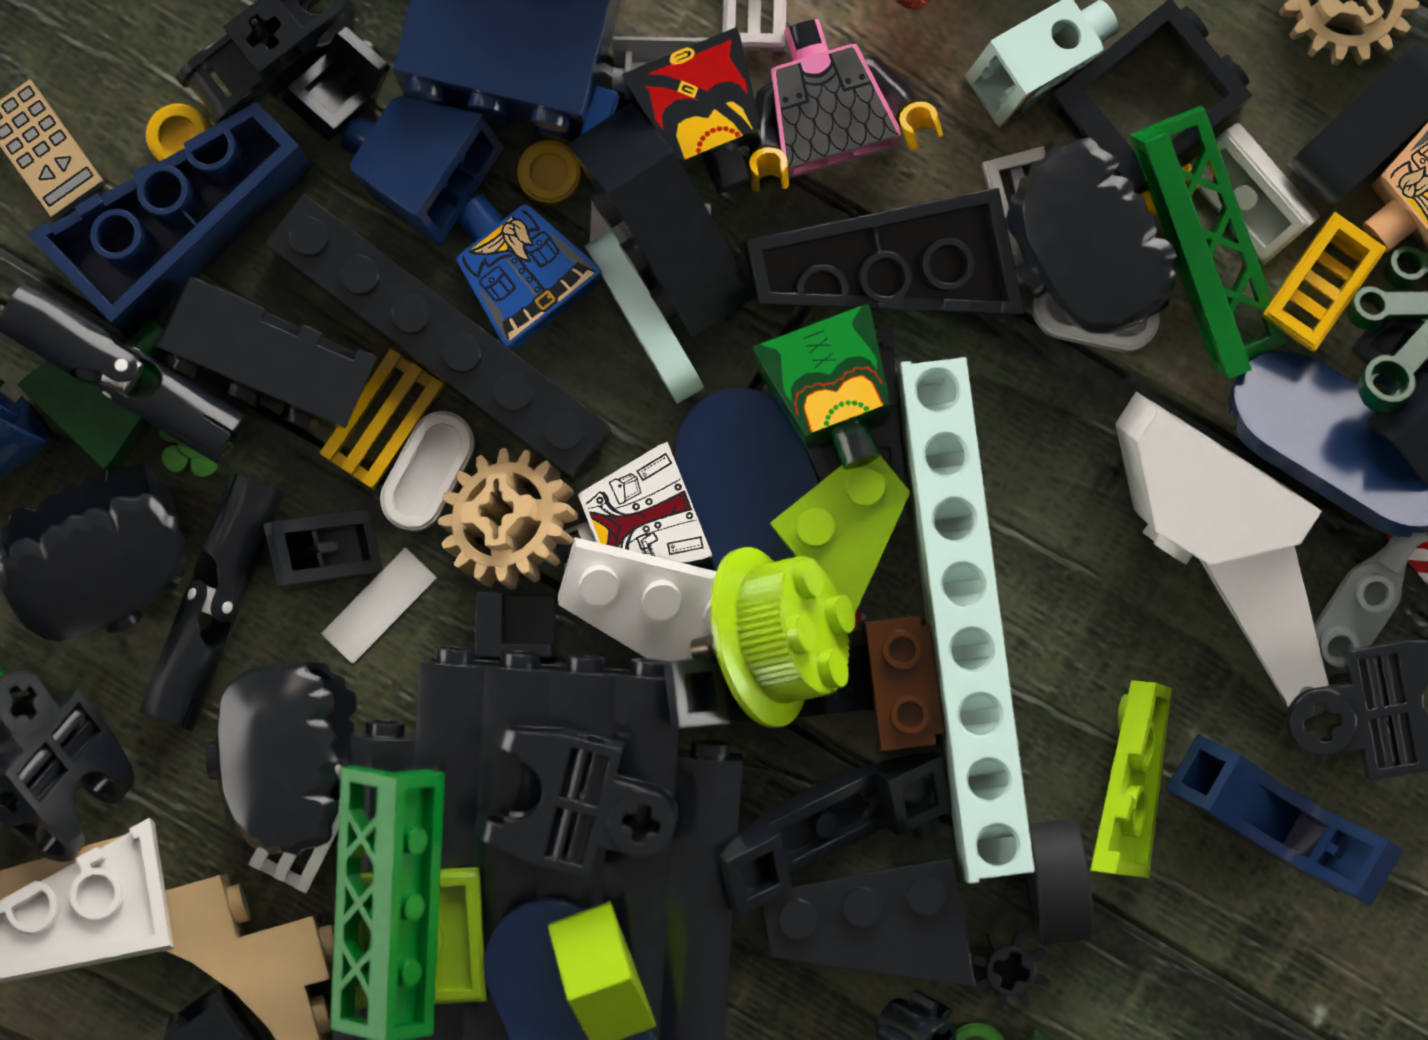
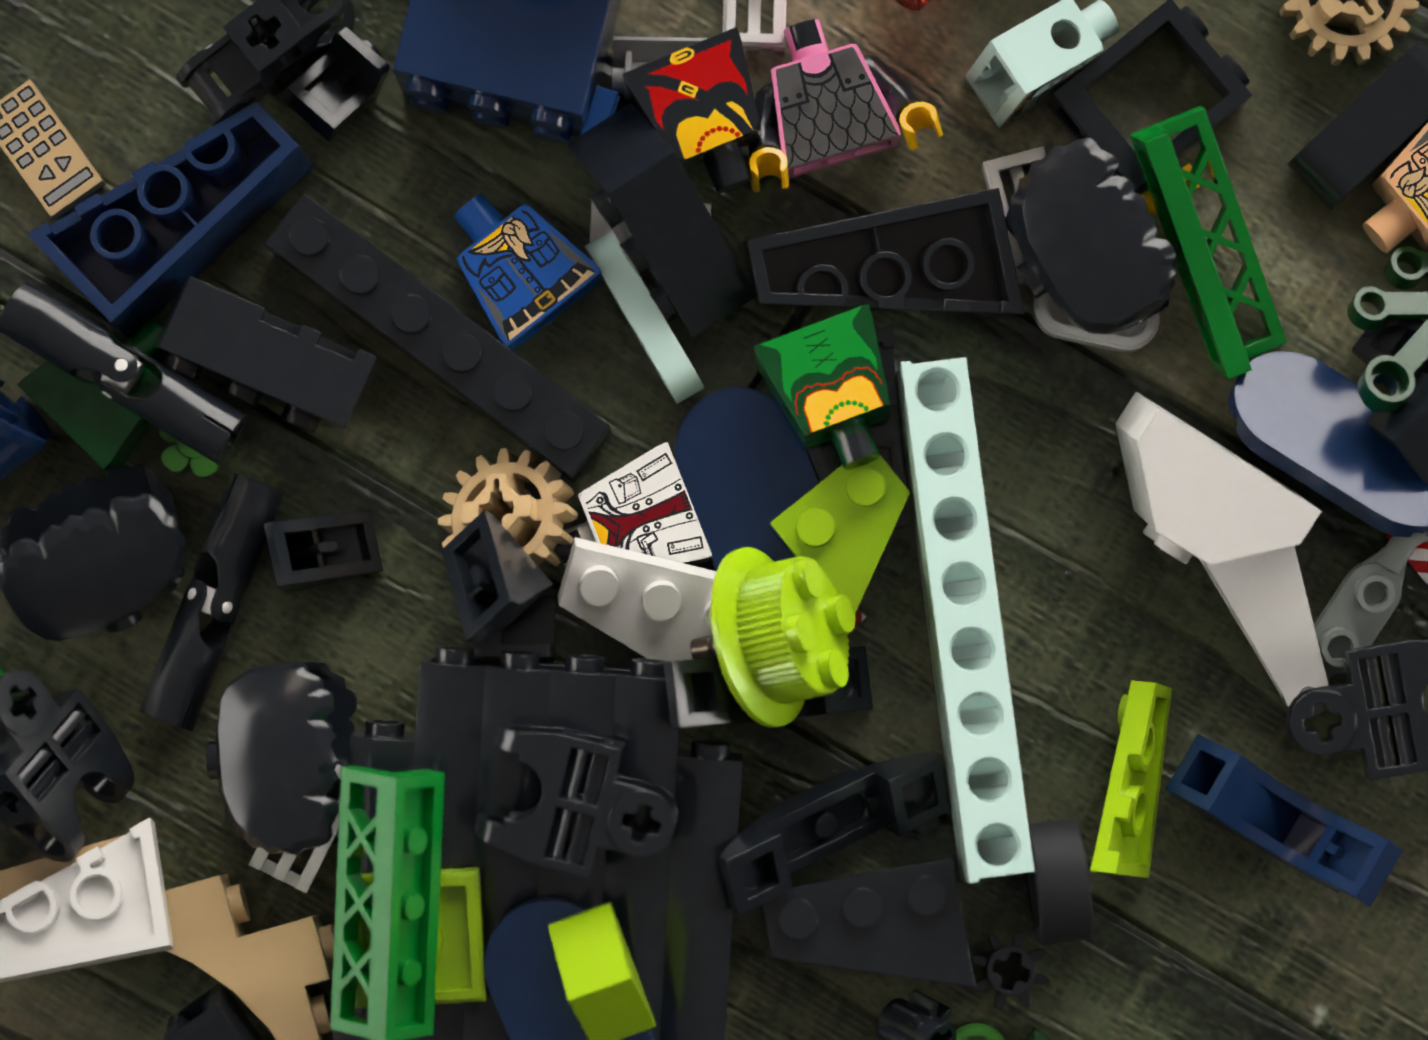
yellow tile [146,104,210,162] -> none
yellow tile [320,349,445,490] -> none
white sticker [321,547,437,664] -> none
dark blue torso [342,96,504,246] -> none
white tile [380,411,475,532] -> none
yellow tile [517,140,581,206] -> none
reddish brown window [862,616,944,752] -> none
white slope [1190,123,1320,265] -> none
yellow slope [1261,212,1387,352] -> none
none -> black slope [441,510,553,645]

